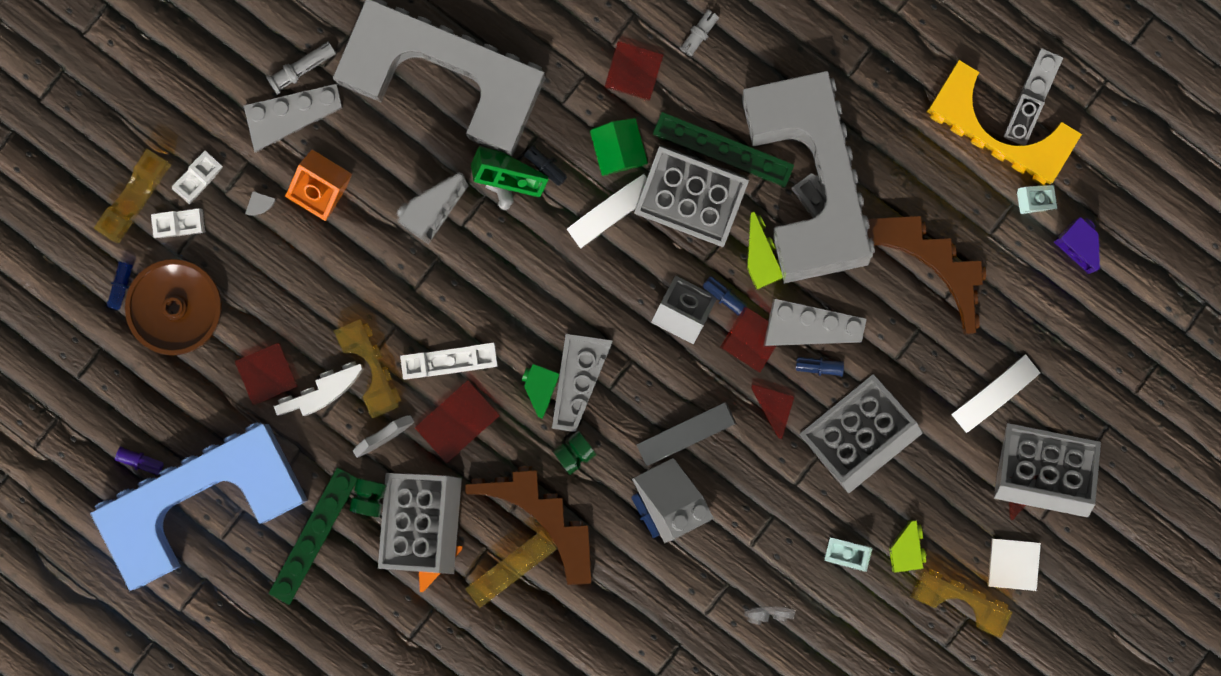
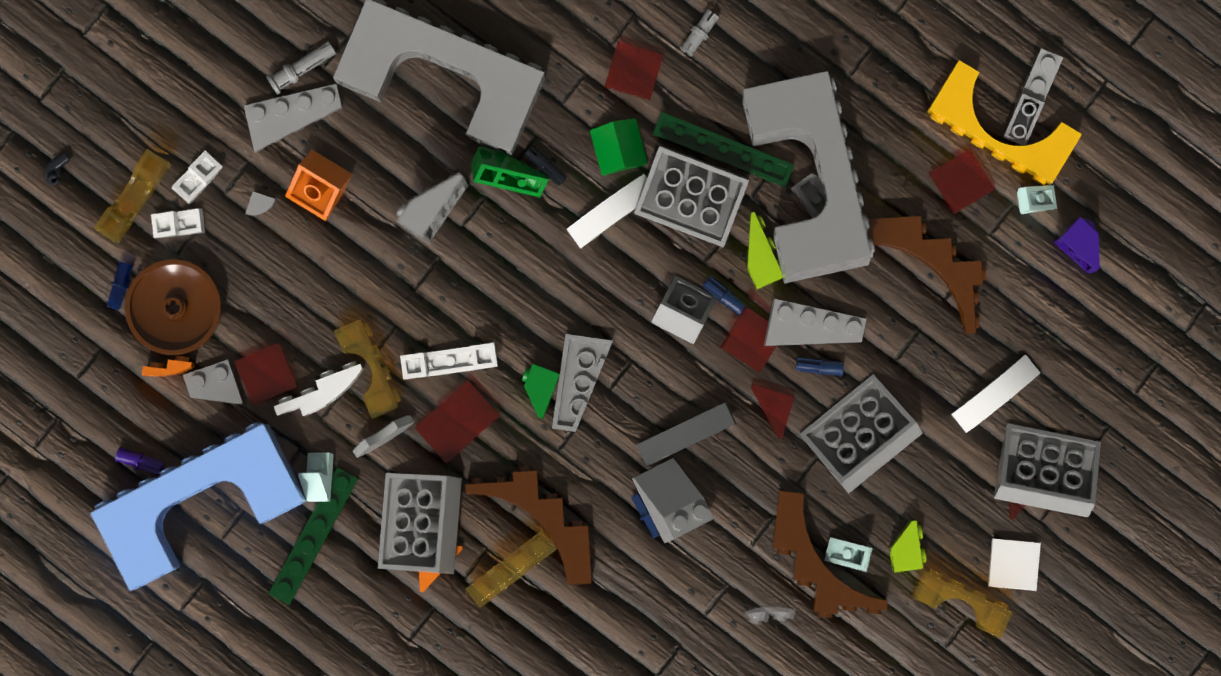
dark green wheel [349,478,387,517] -> none
light grey arm [485,185,514,210] -> none
dark green wheel [552,431,597,475] -> none
none -> black arm [45,152,71,186]
none -> orange slope [142,356,195,377]
none -> light grey wing [183,360,244,404]
none -> light aqua slope [298,453,334,502]
none -> reddish brown arch [772,490,888,618]
none -> clear red tile [929,149,995,214]

